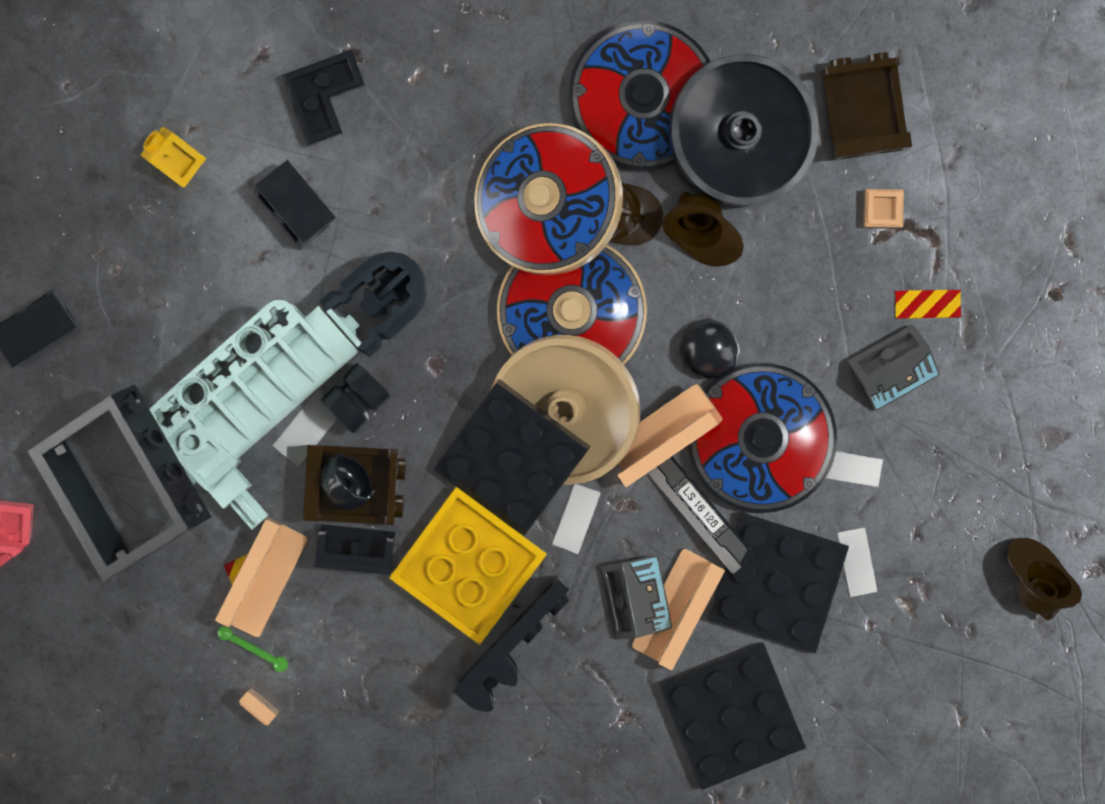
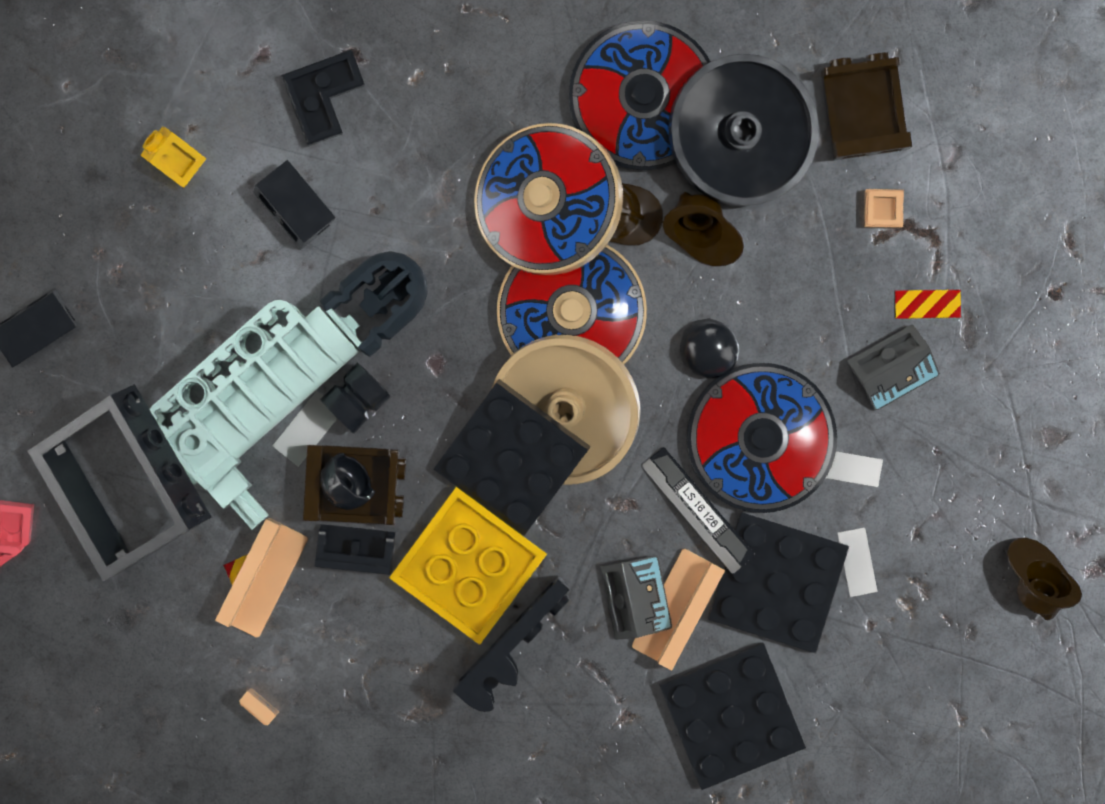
bright green hinge [217,626,288,672] -> none
white sticker [552,484,601,554] -> none
light nougat panel [618,384,723,487] -> none

